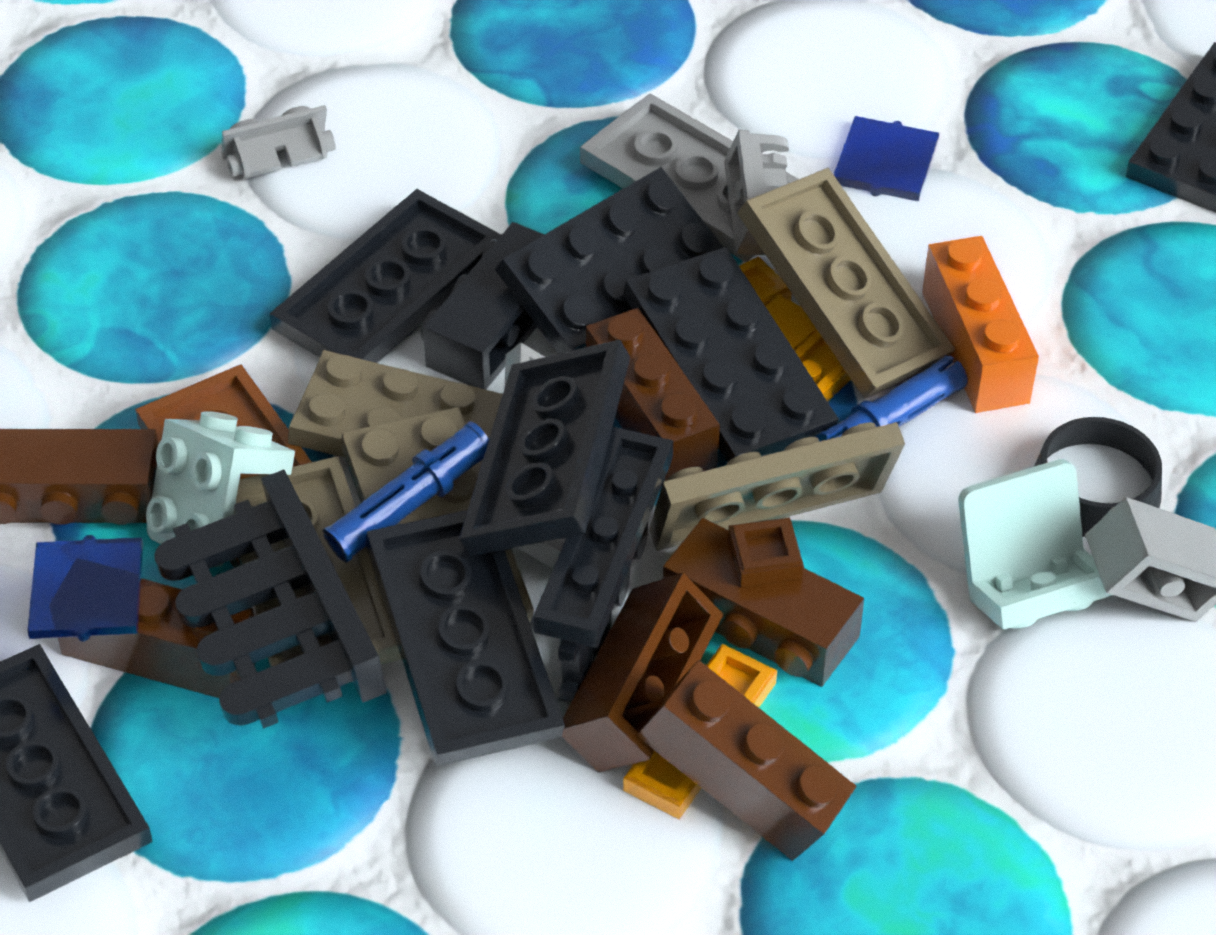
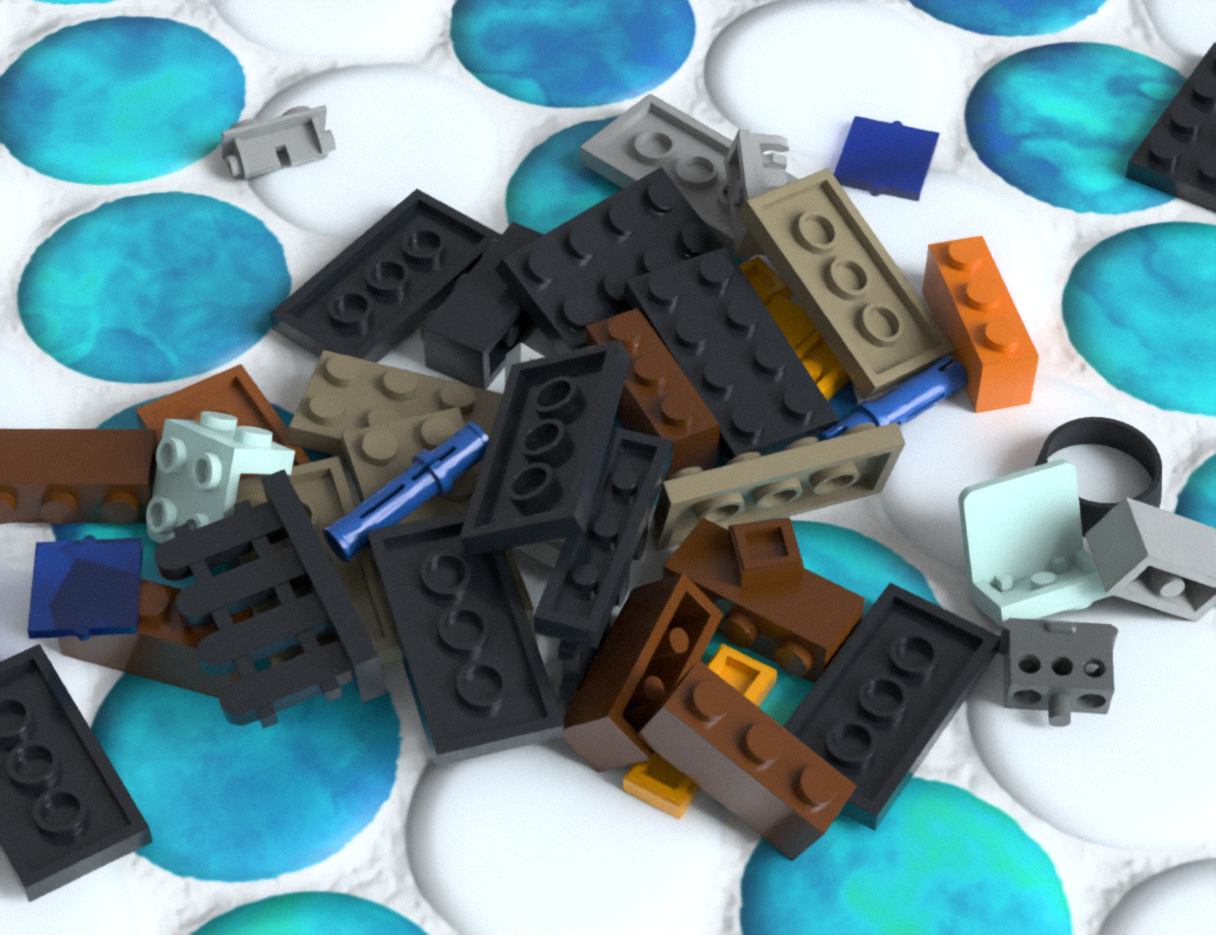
none -> black plate [783,583,1001,831]
none -> dark grey piece [998,618,1118,727]

